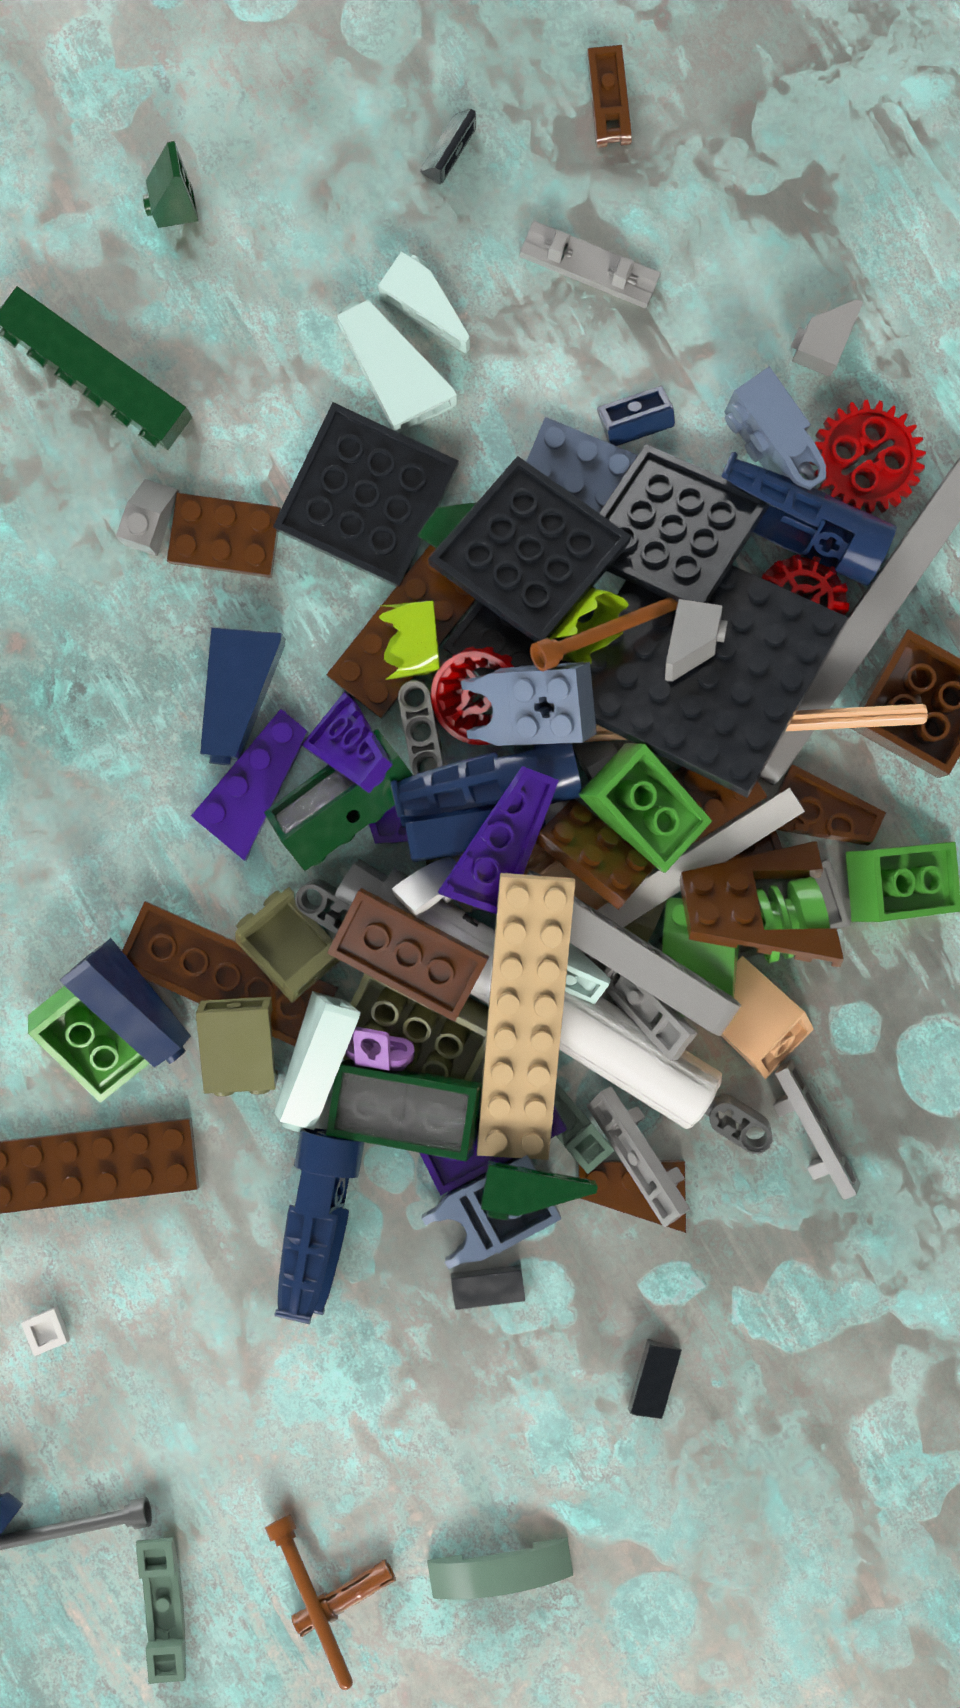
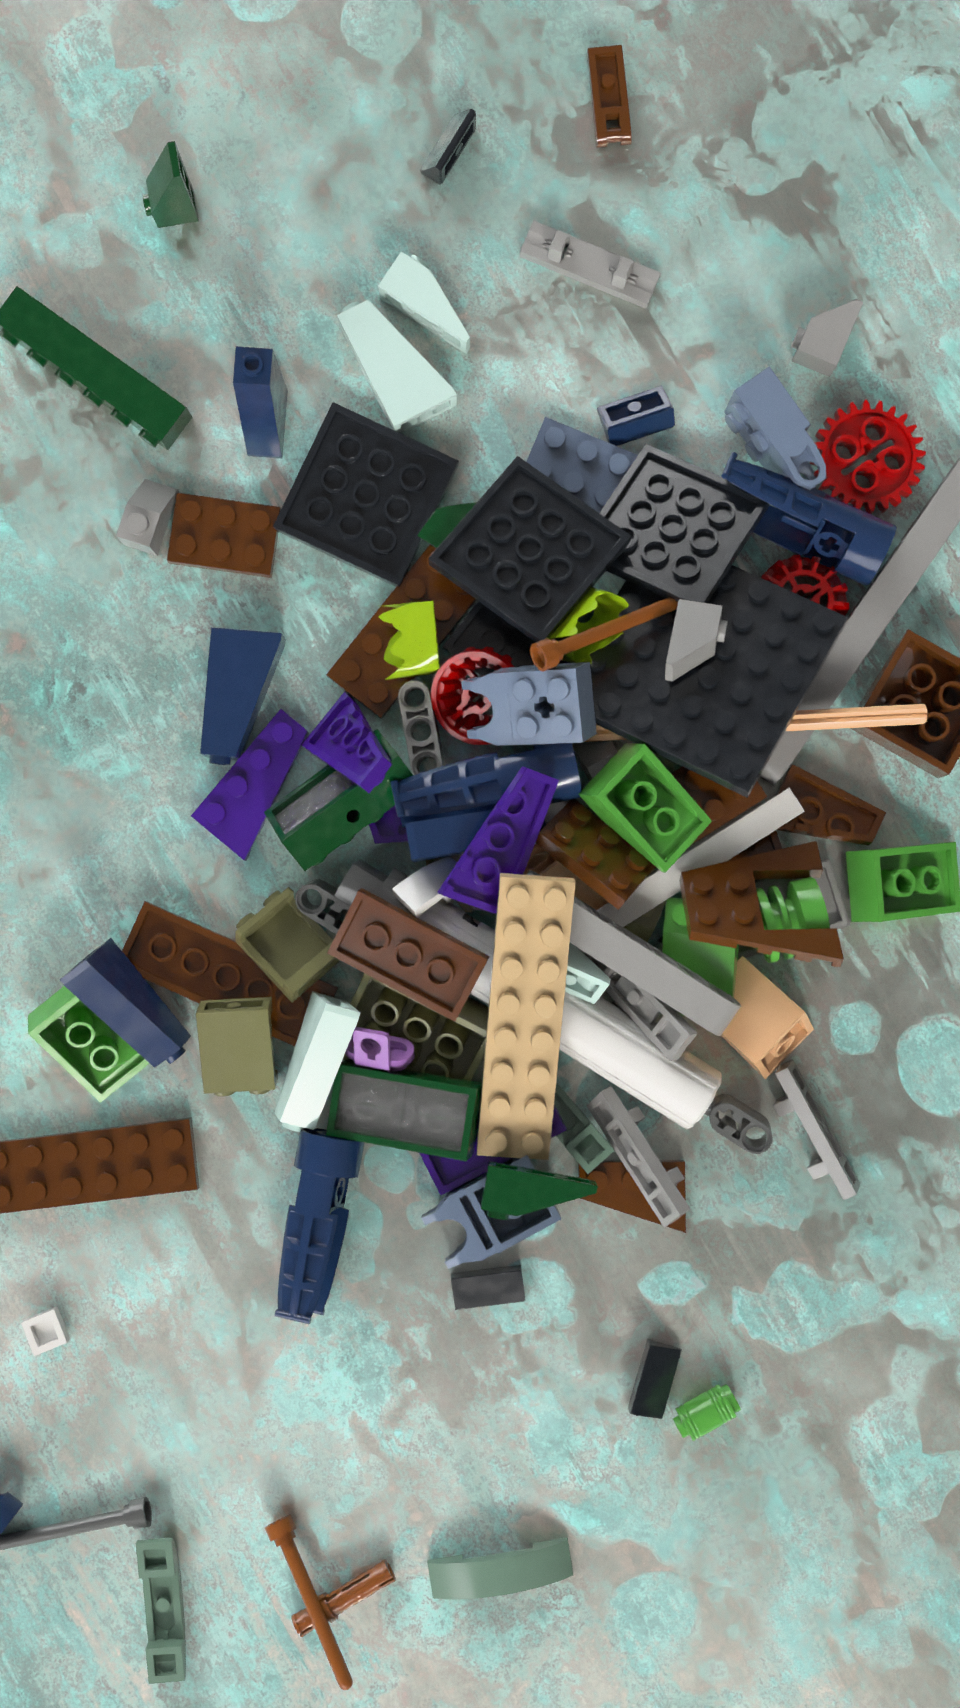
none -> dark blue slope [233,346,288,459]
none -> bright green head [673,1384,741,1441]

